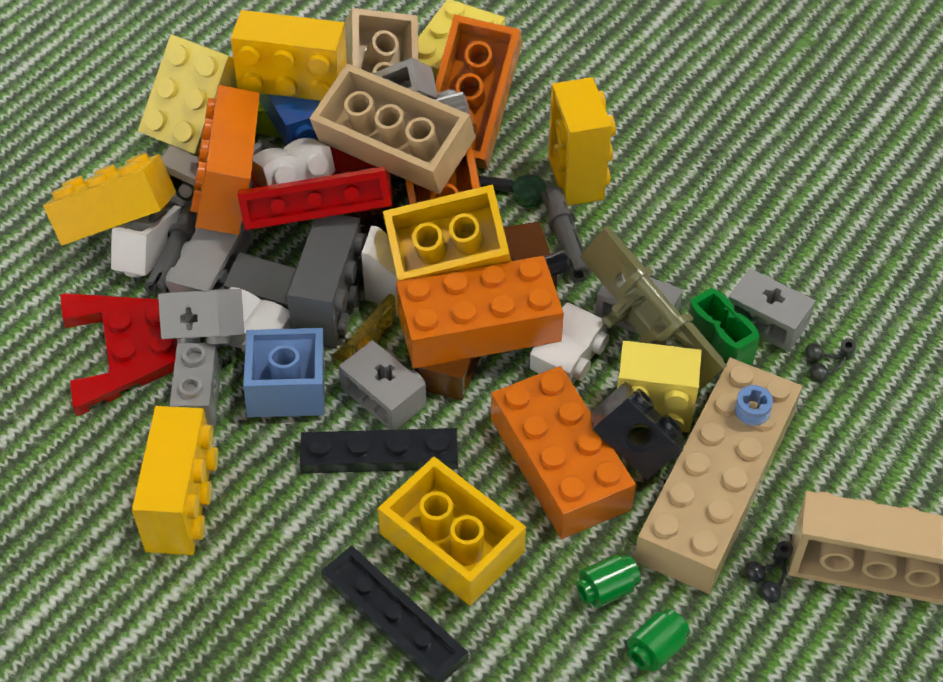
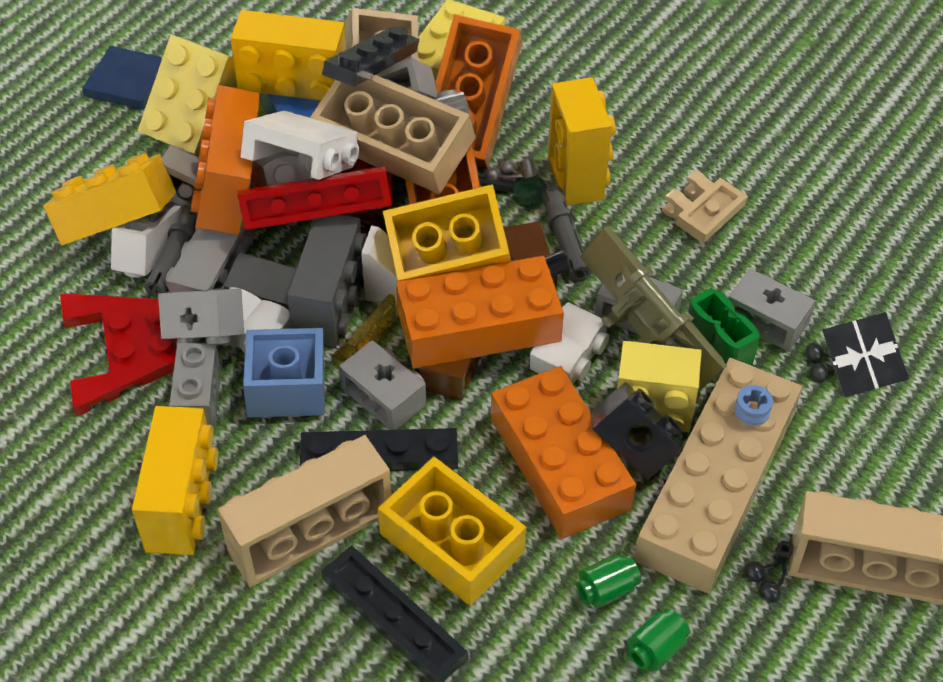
none -> dark blue tile [82,45,163,110]
none -> tan brick [218,435,392,588]
none -> white panel [240,110,359,180]
none -> black plate [322,27,420,87]
none -> flat silver piece [484,158,536,180]
none -> tan plate [662,170,748,244]
none -> black sticker [822,312,909,397]

